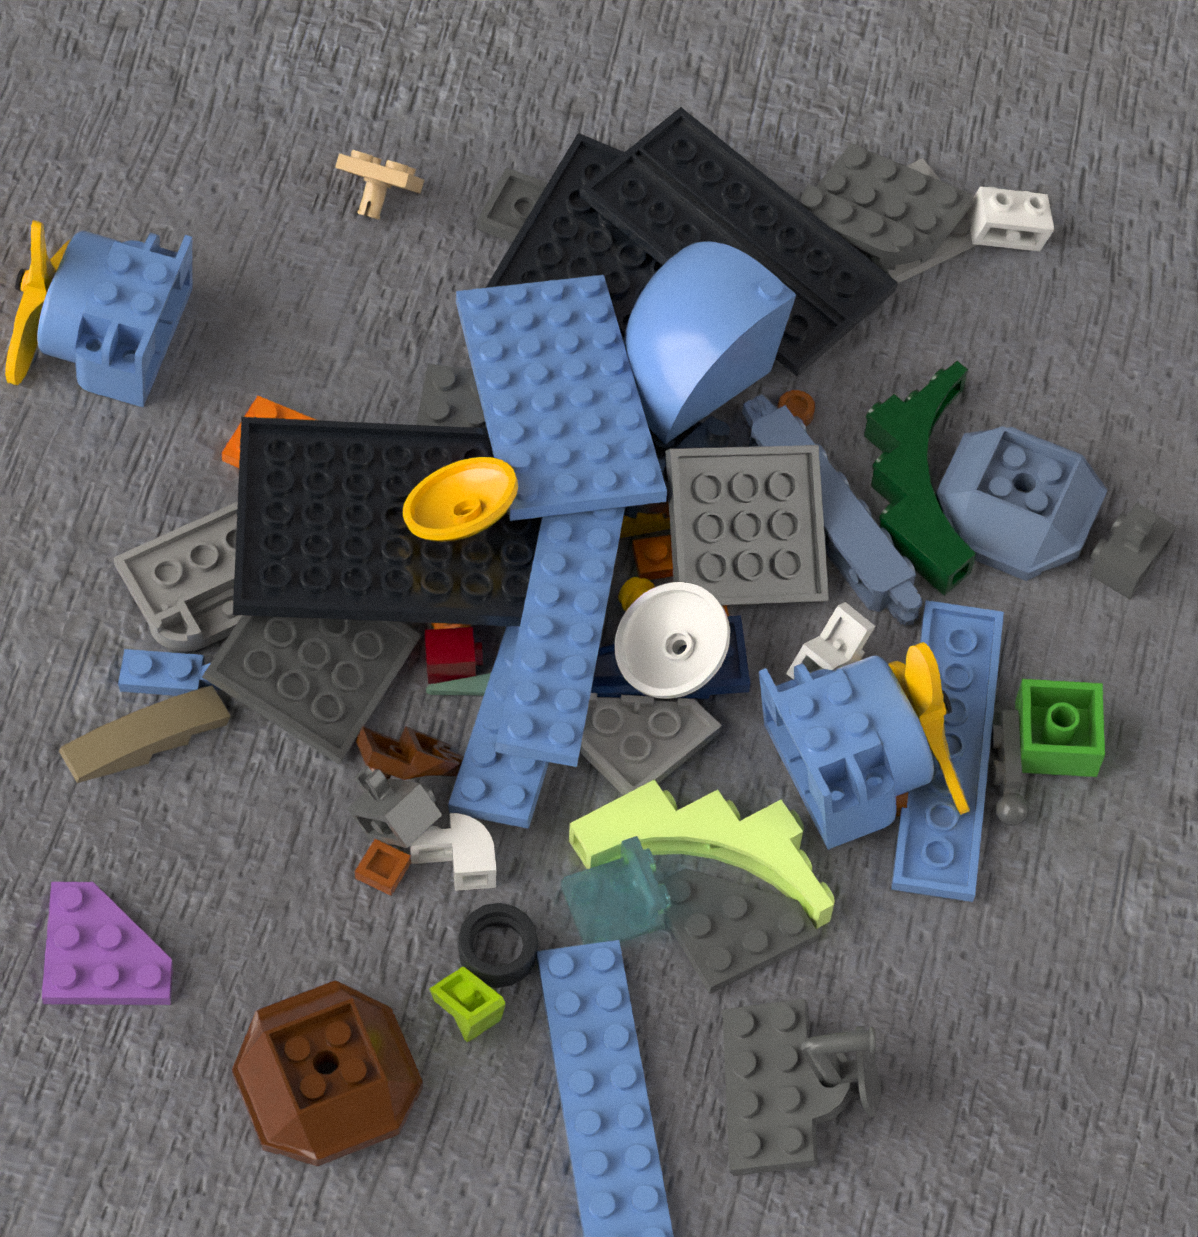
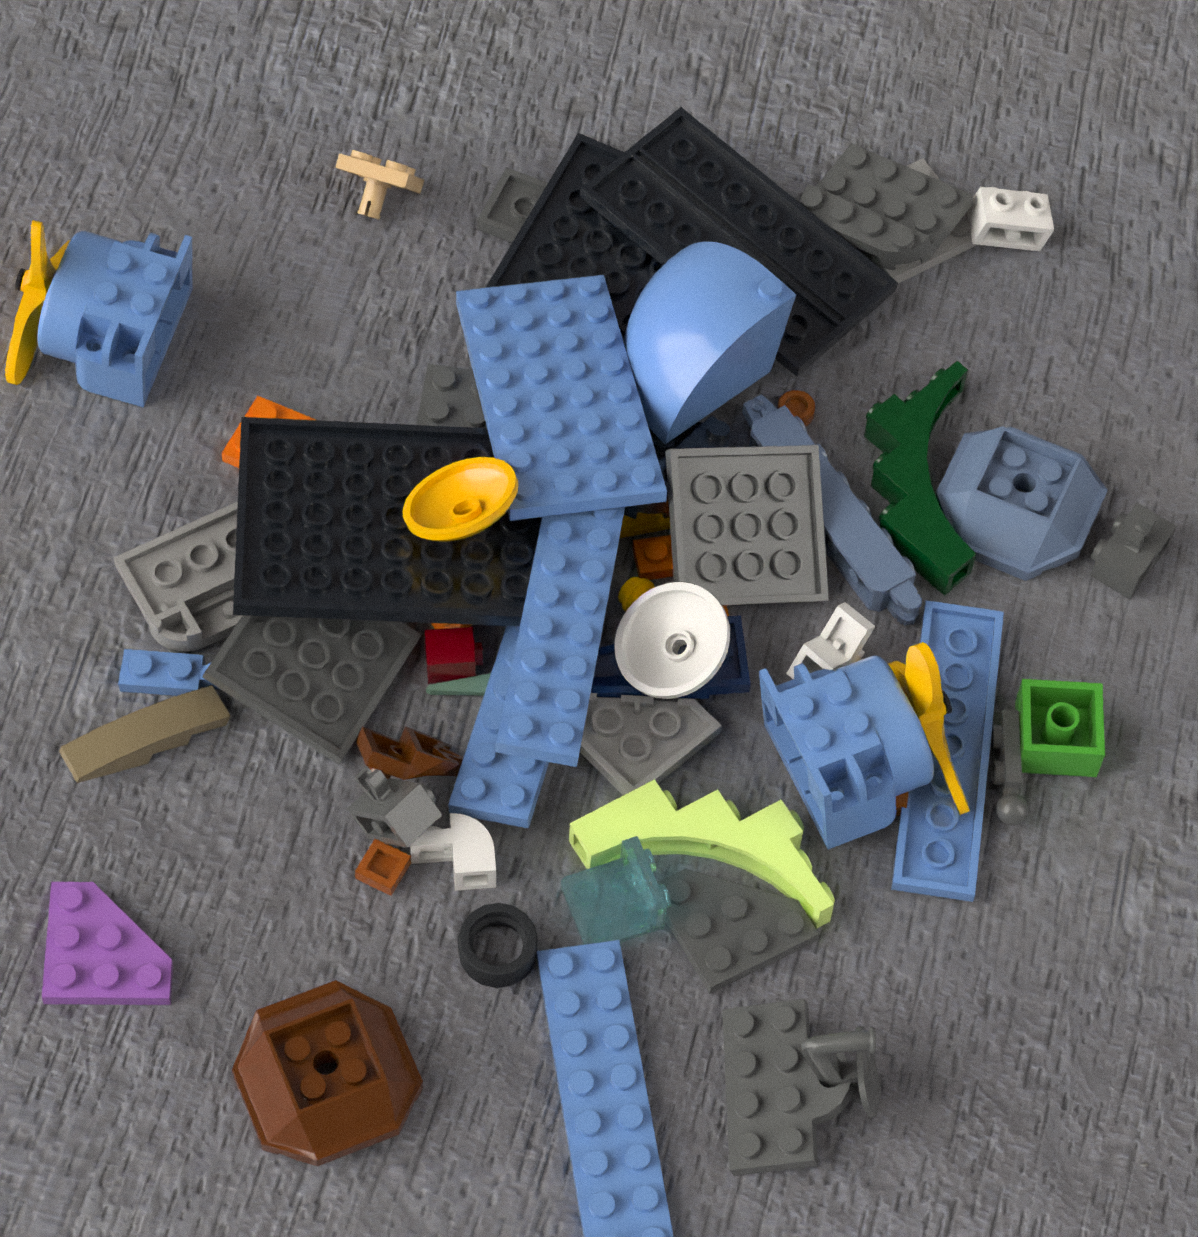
lime slope [429,966,506,1042] -> none

